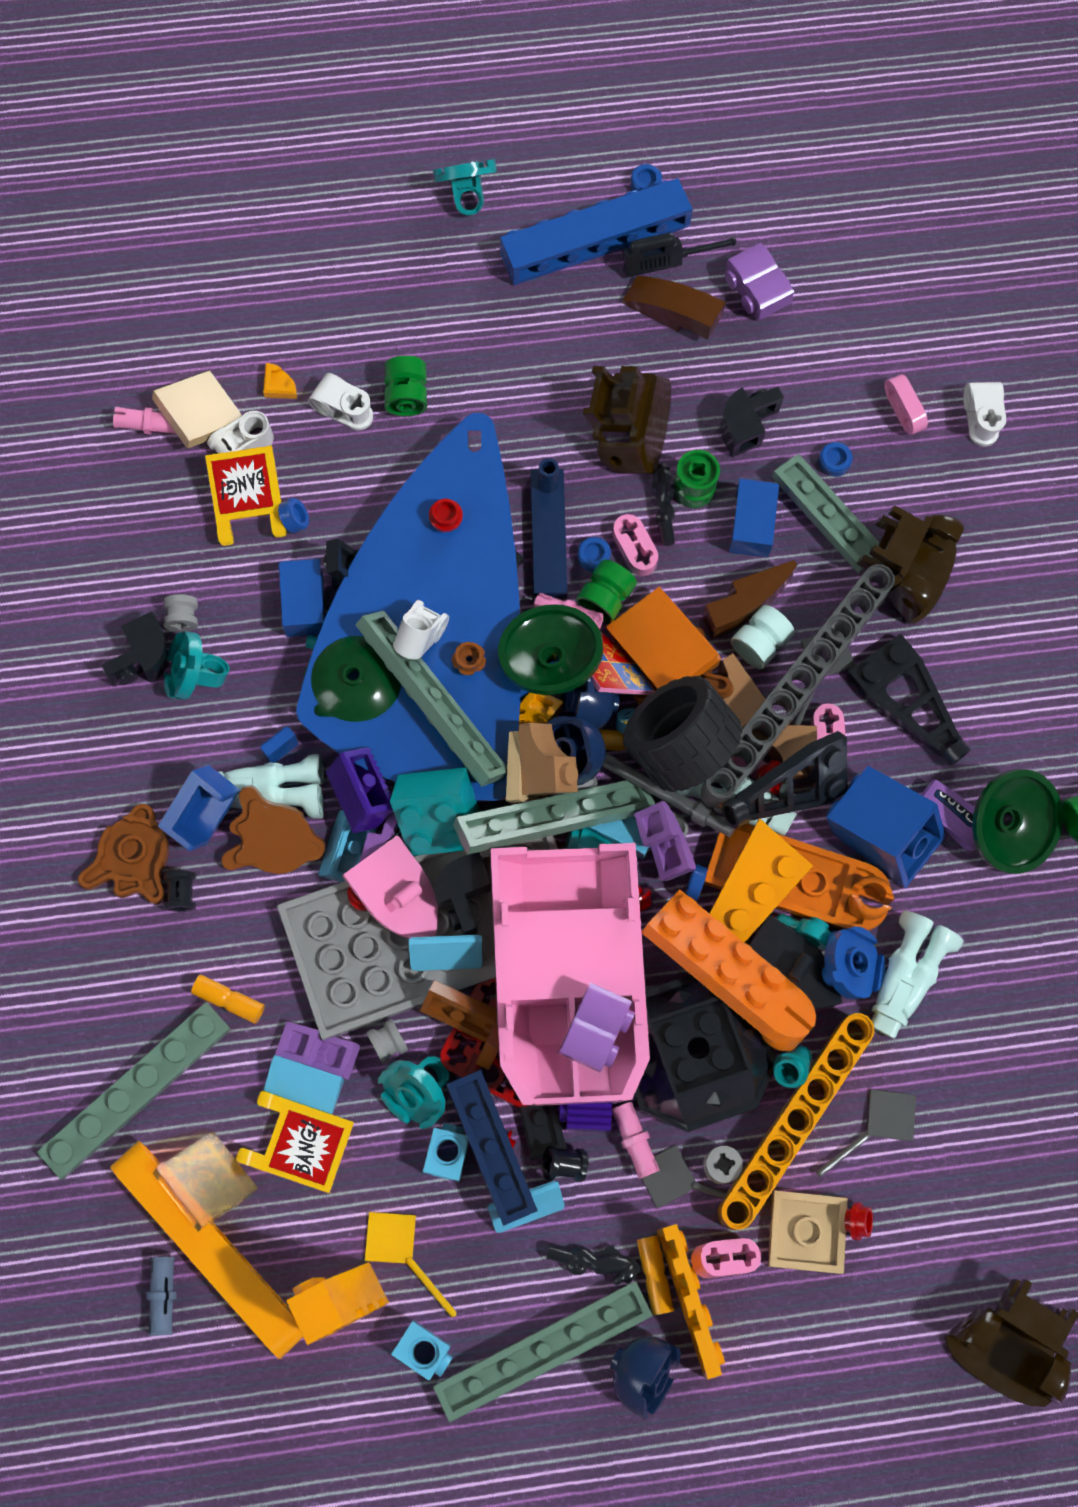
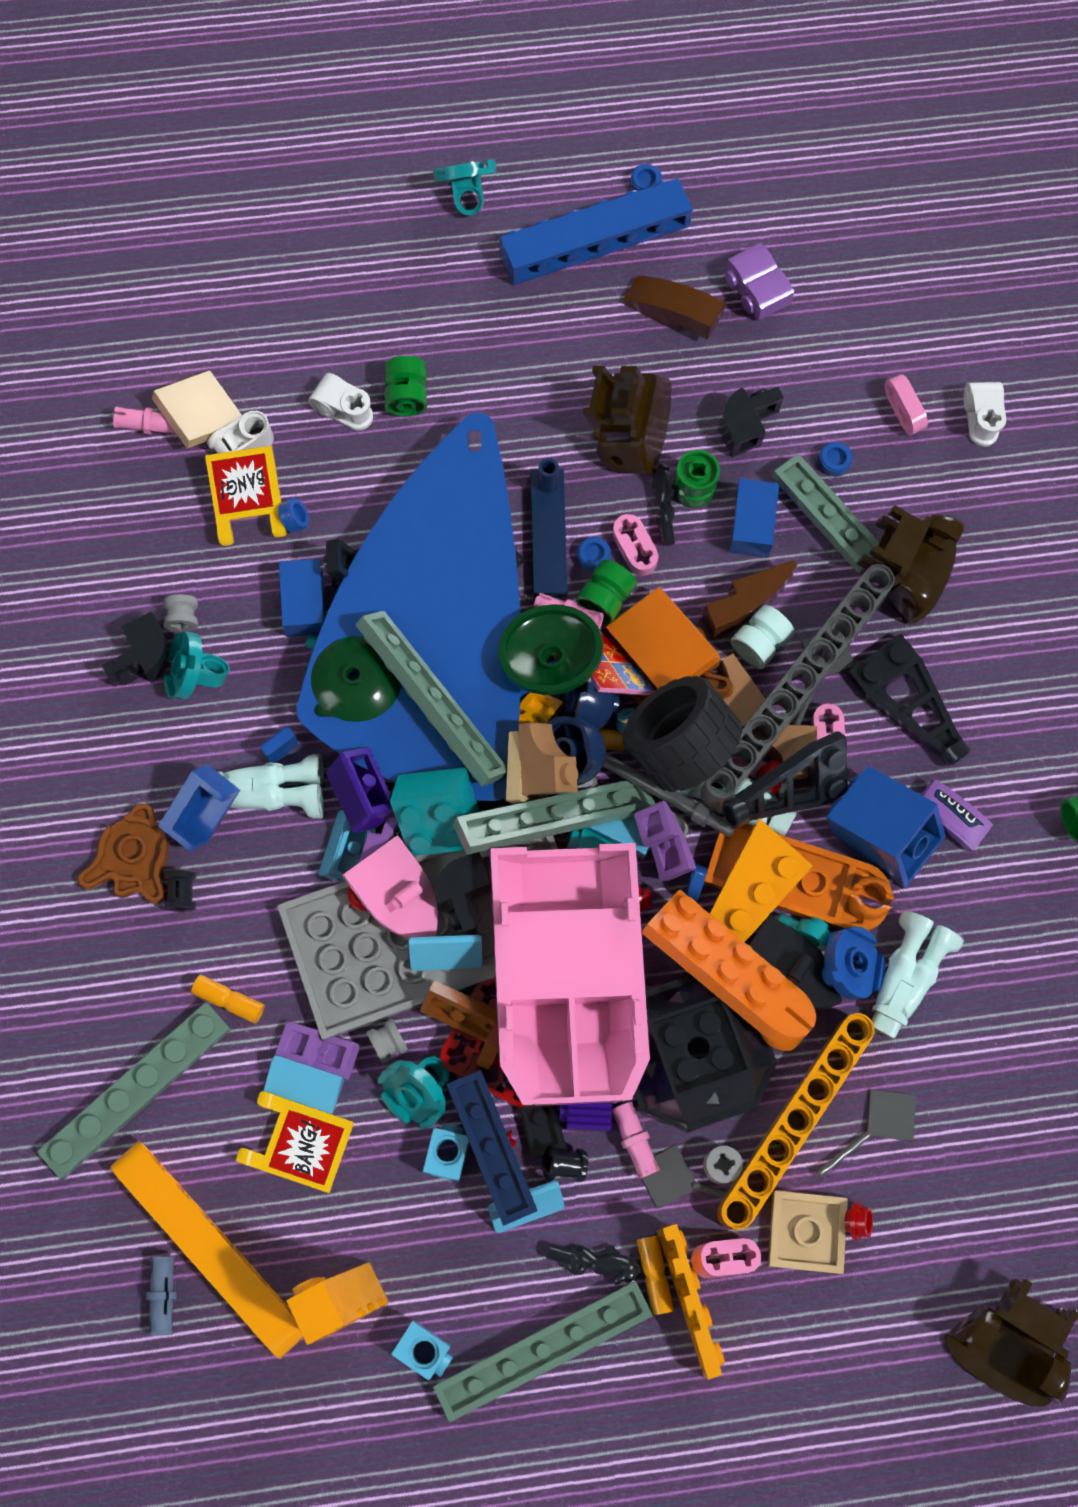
clear yellow tile [152,1131,258,1232] -> none
dark orange tile [222,785,325,874] -> none
light orange tile [263,363,297,399] -> none
yellow piece [365,1212,457,1317] -> none
white piece [393,600,450,659] -> none
red plate [429,498,463,532] -> none
dark orange plate [452,642,486,676] -> none
medium lavender brick [558,983,635,1072] -> none
dark blue cylinder [610,1337,681,1419] -> none
black piece [623,233,737,278] -> none
teal cone [773,1046,812,1088] -> none
dark green dish [972,769,1063,874] -> none

